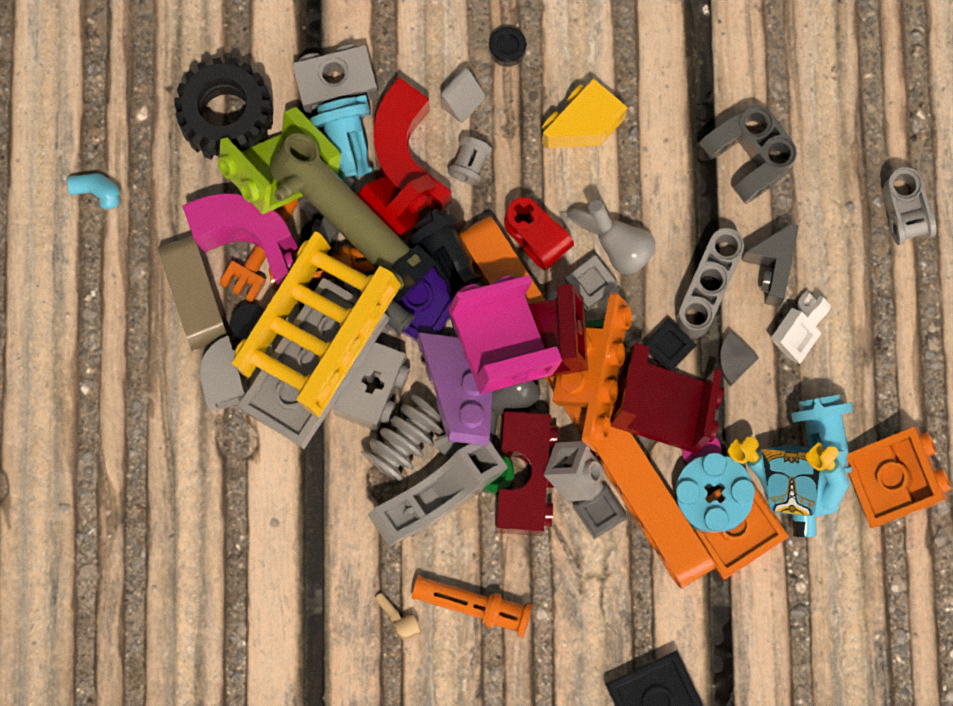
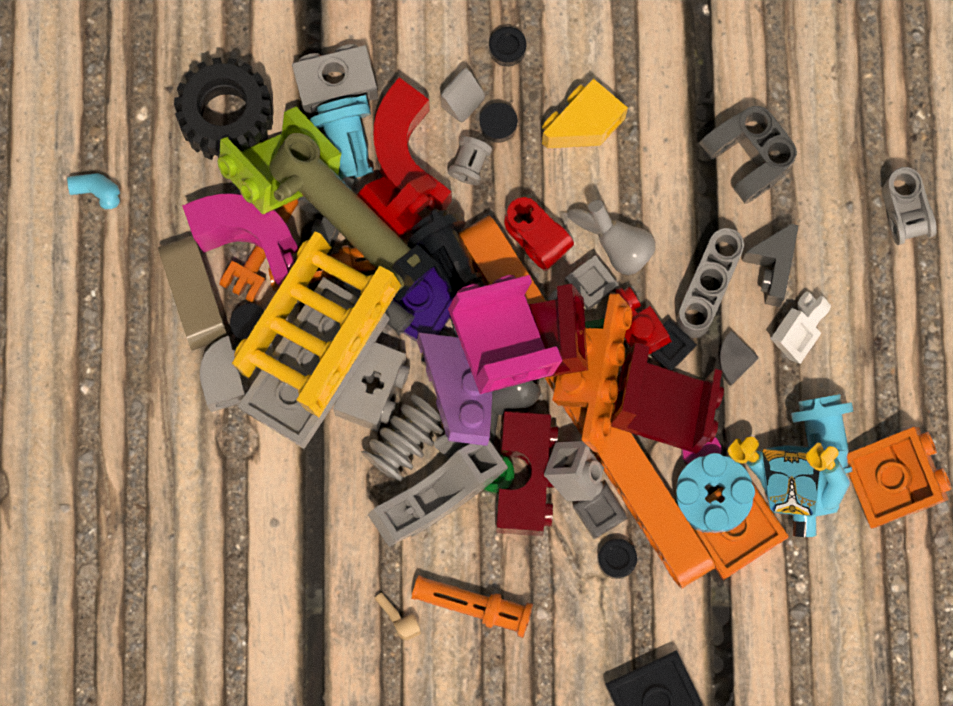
none -> black tile [480,103,518,143]
none -> black tile [597,539,637,579]
none -> red plate [614,287,672,355]

